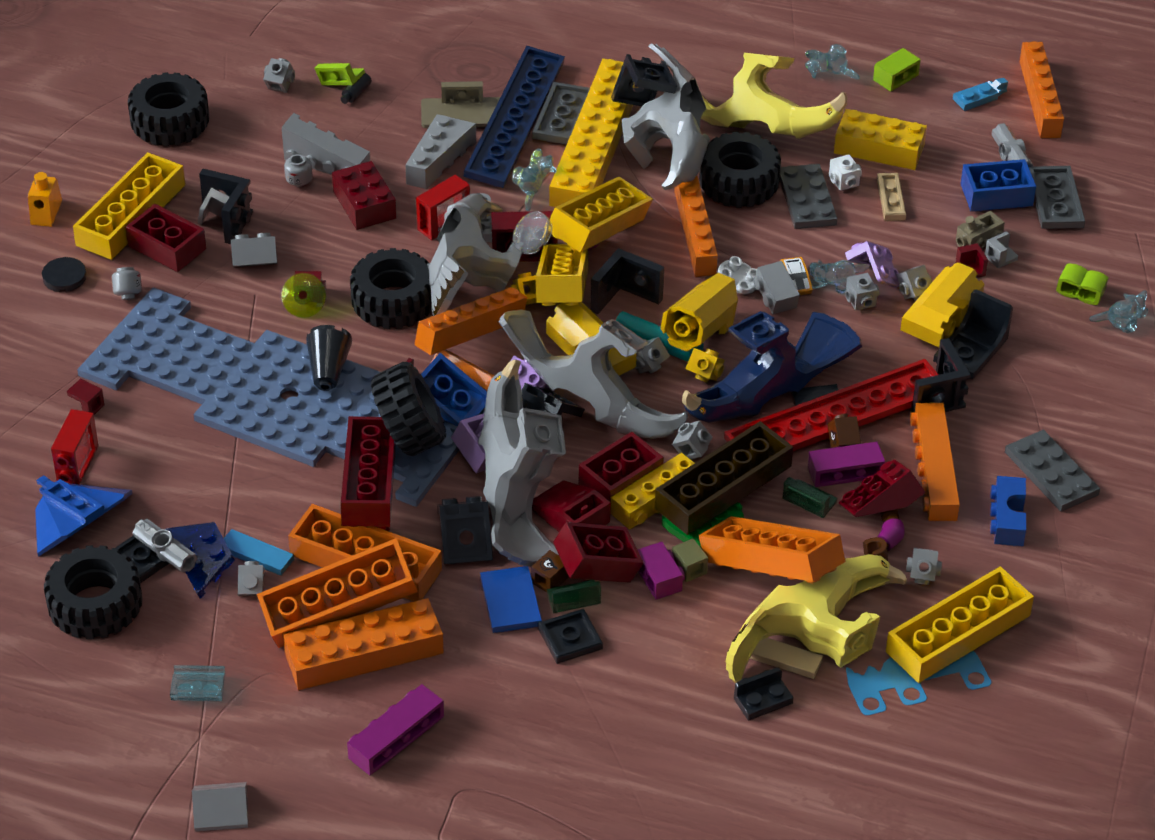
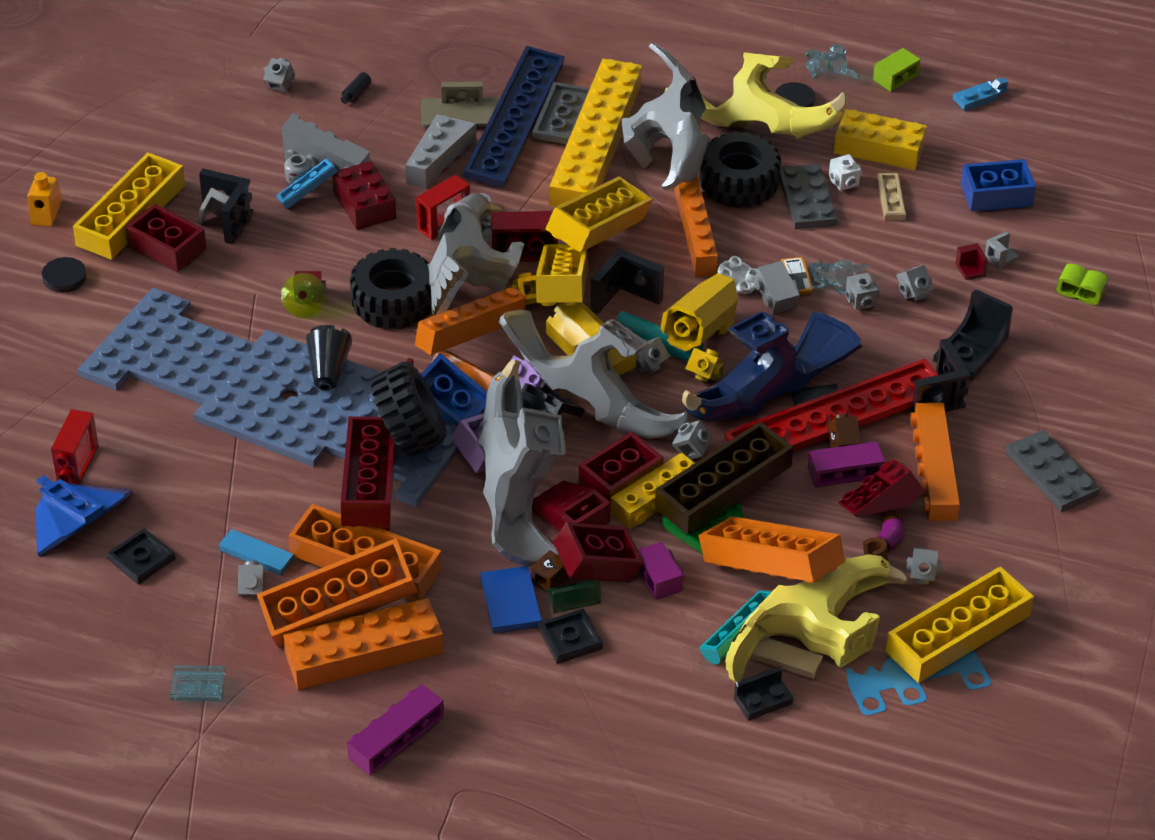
black tyre [44,545,142,639] -> none
dark red panel [67,378,105,415] -> none
light grey head [112,267,142,300] -> none
black tyre [128,72,210,146] -> none
light grey piece [132,519,197,573] -> none
clear blue wing [164,522,235,599] -> none
light grey slope [192,782,248,832] -> none
light grey slope [231,233,277,267] -> none
lime panel [314,63,365,85] -> none
black bracket [437,496,493,564] -> none
clear light blue animal [512,148,557,211] -> none
clear tile [513,211,552,254] -> none
black bracket [611,54,677,107] -> none
olive panel [672,539,708,582] -> none
clear green panel [782,477,837,518] -> none
lavender bracket [845,241,899,288] -> none
yellow brick [900,262,985,347] -> none
dark tan brick [956,211,1005,249] -> none
blue arch [990,476,1026,546] -> none
light grey piece [992,123,1033,167] -> none
orange brick [1020,41,1064,138] -> none
dark grey plate [1029,166,1085,229] -> none
clear light blue animal [1089,290,1148,333] -> none
none -> dark azure tile [276,158,338,209]
none -> teal brick [699,590,771,665]
none -> black tile [775,82,815,108]

